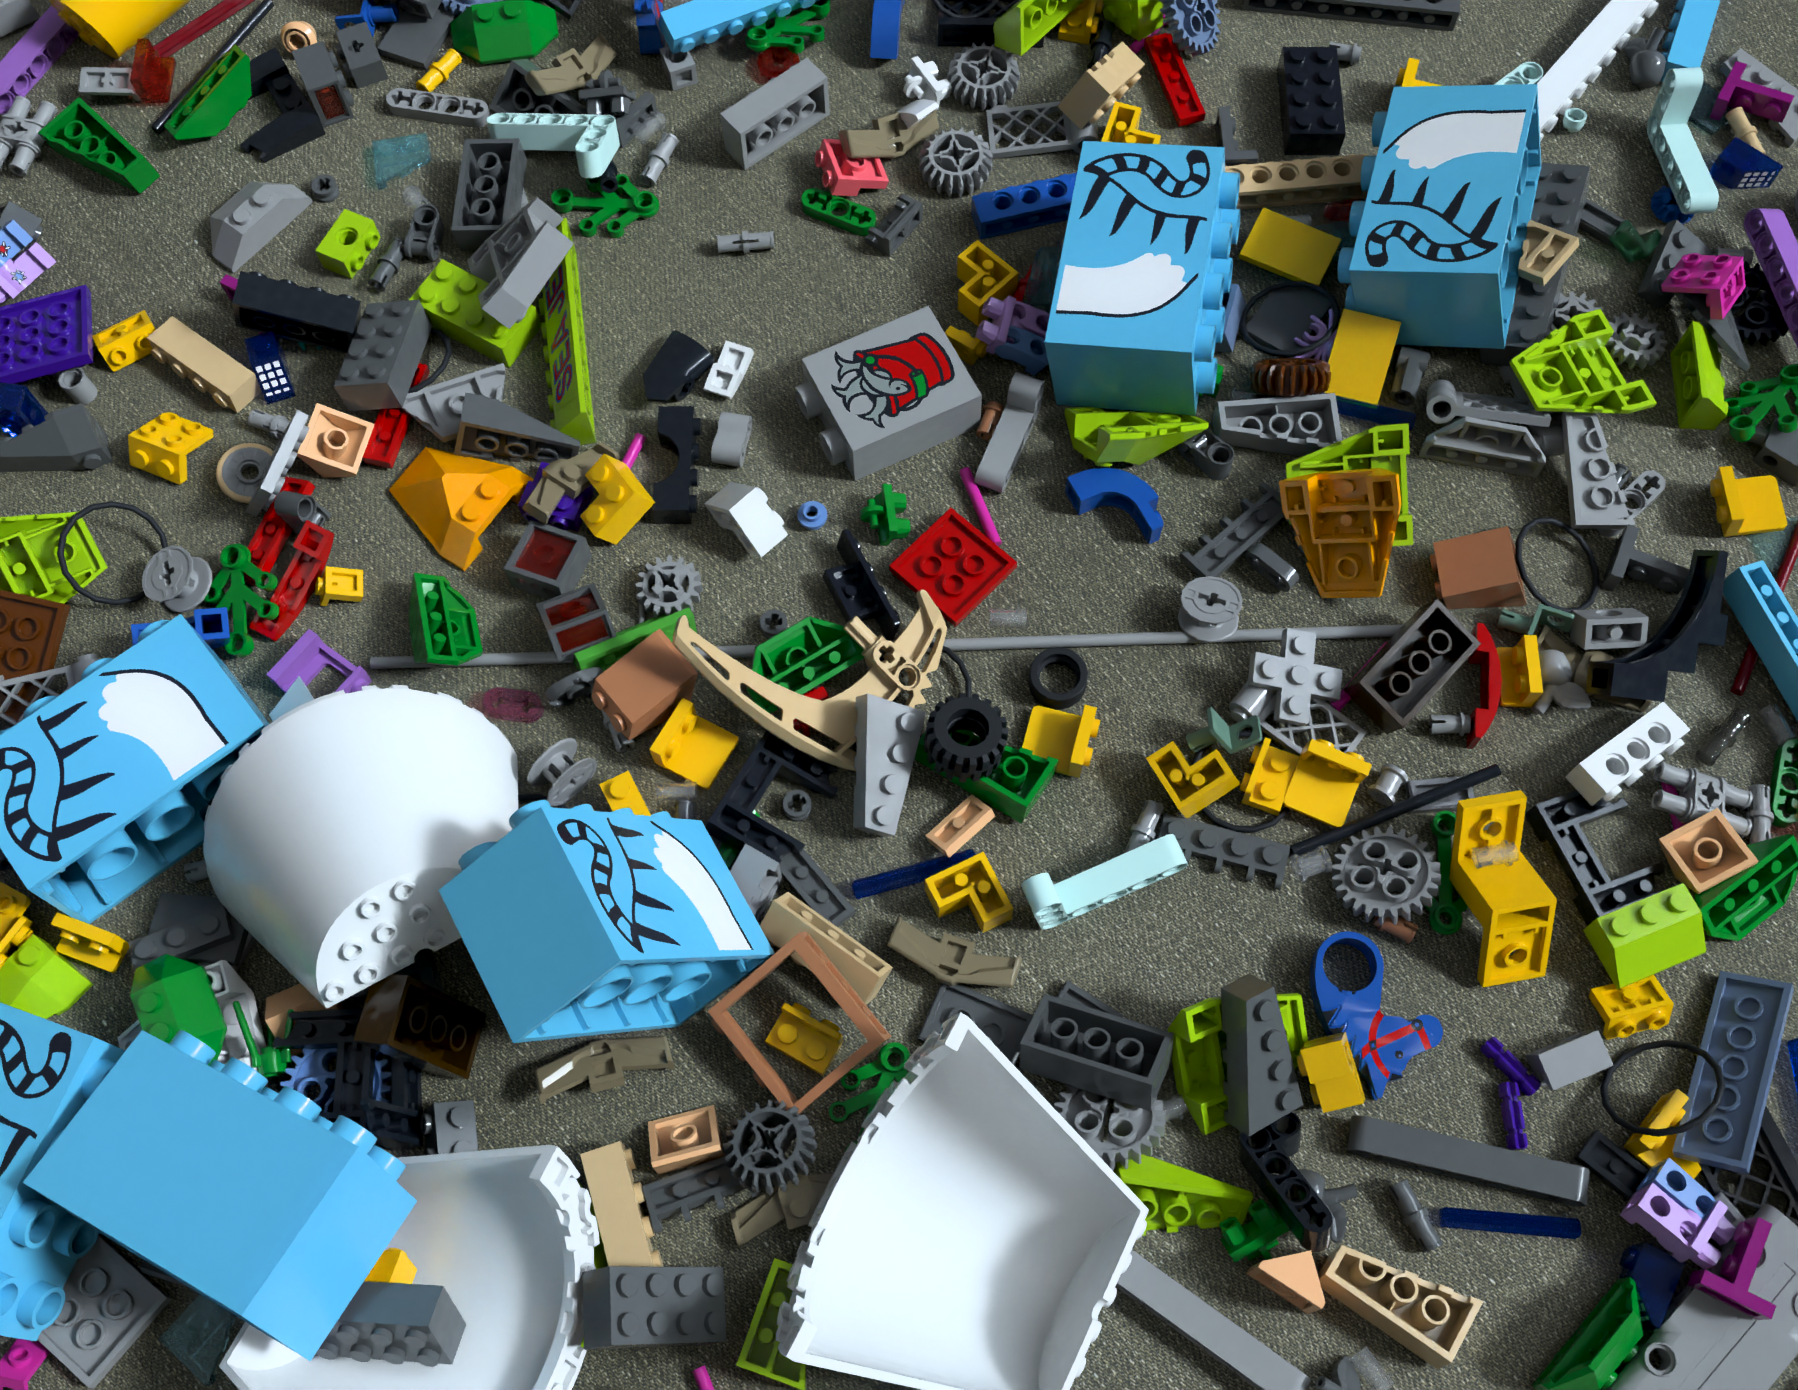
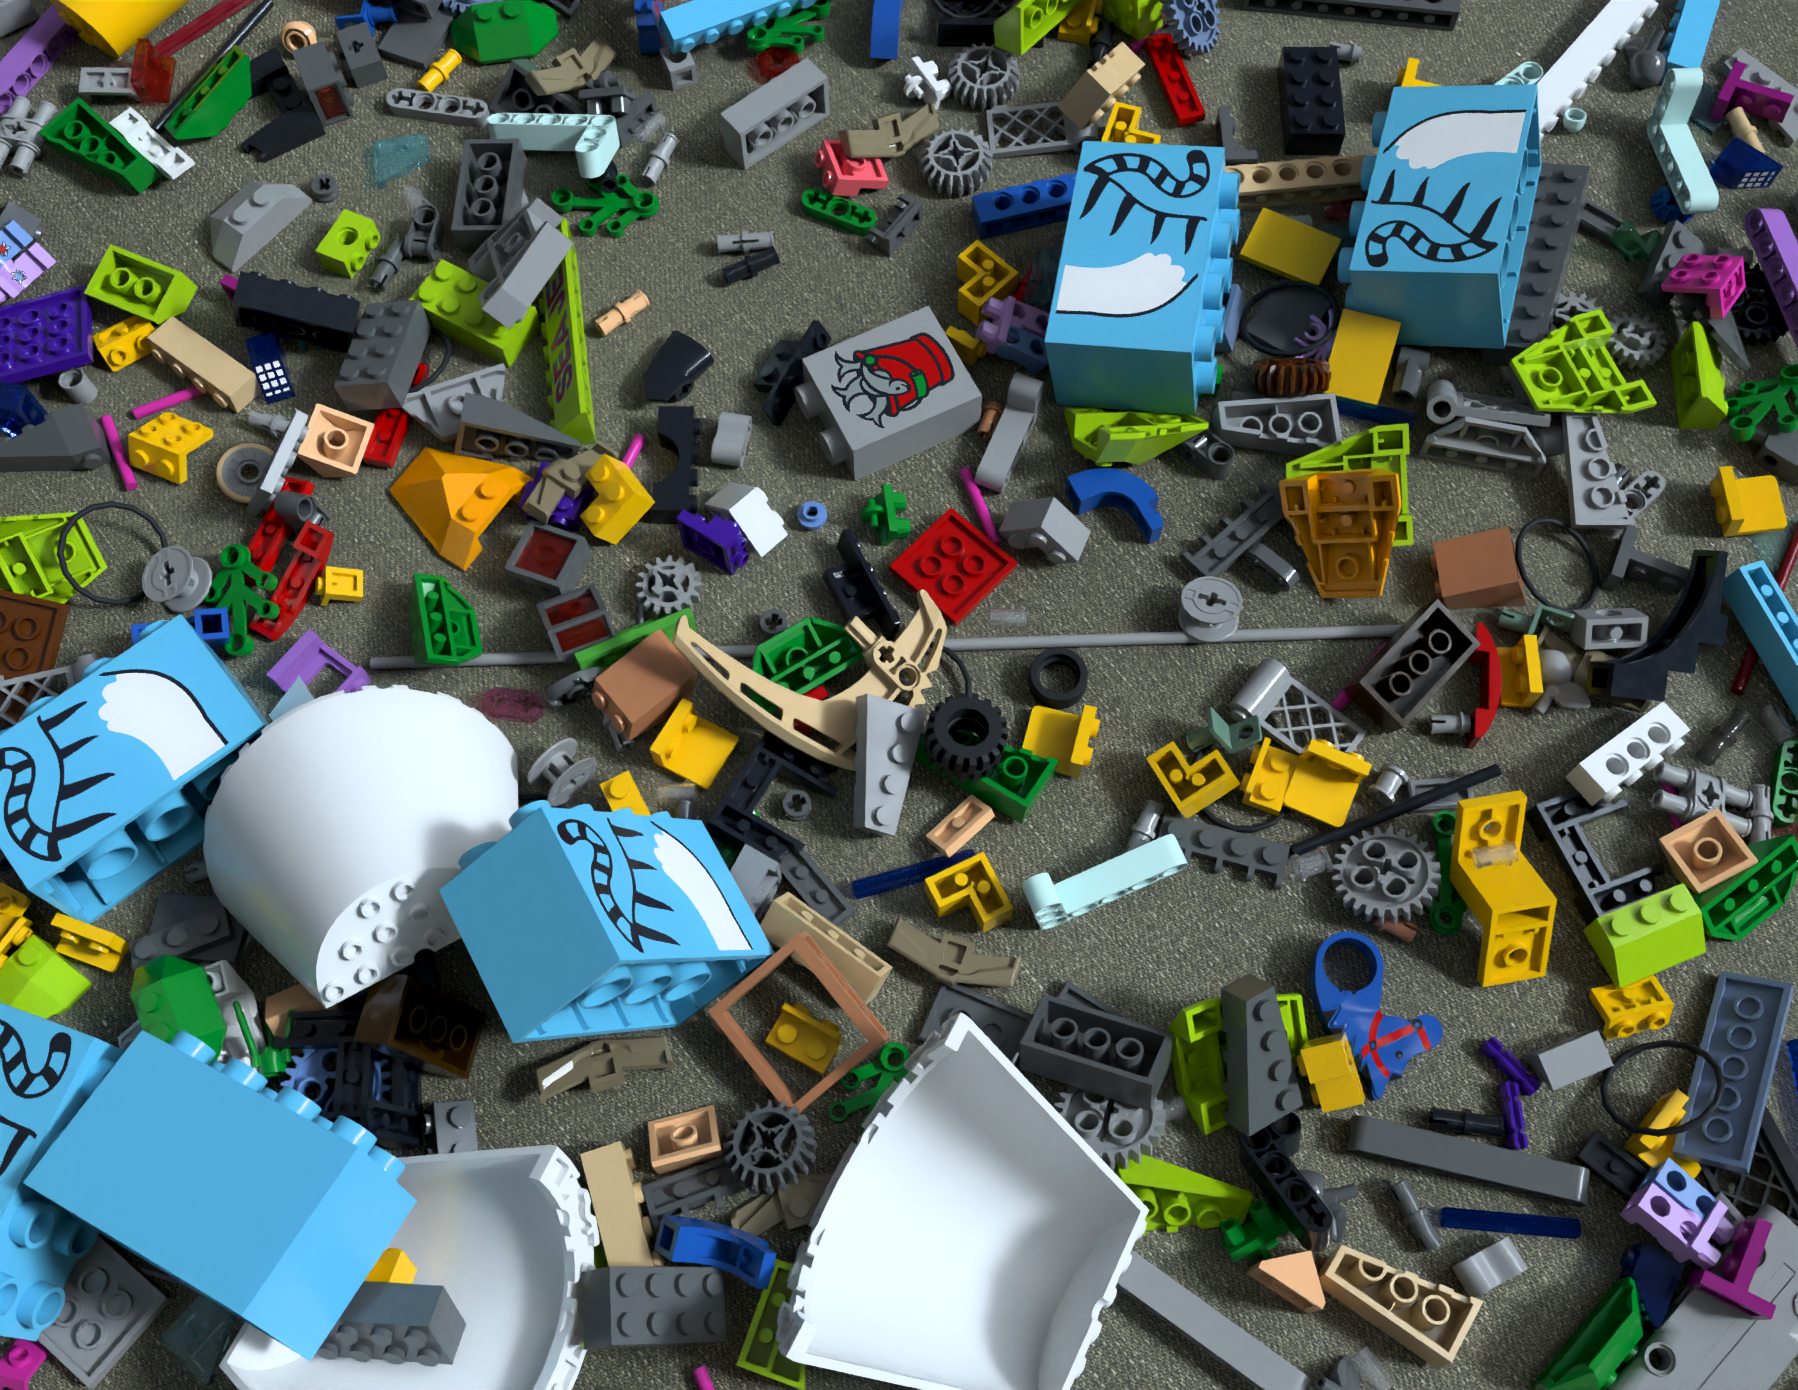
white slope [703,341,754,399] -> none
white slope [897,99,939,129] -> none
light grey plate [1247,628,1343,726] -> none
tan wing [1518,220,1579,286] -> none
none -> lime slope [84,244,198,325]
none -> dark pink bar [100,415,138,490]
none -> white slope [109,107,195,180]
none -> dark pink bar [132,386,208,420]
none -> light nougat pin [594,290,650,337]
none -> blue arch [654,1215,776,1289]
none -> dark purple plate [676,509,750,575]
none -> black pin [722,247,780,285]
none -> black bracket [753,320,831,426]
none -> light grey brick [999,497,1091,564]
none -> black pin [1429,1107,1504,1138]
none -> light grey axle [1451,1236,1528,1298]

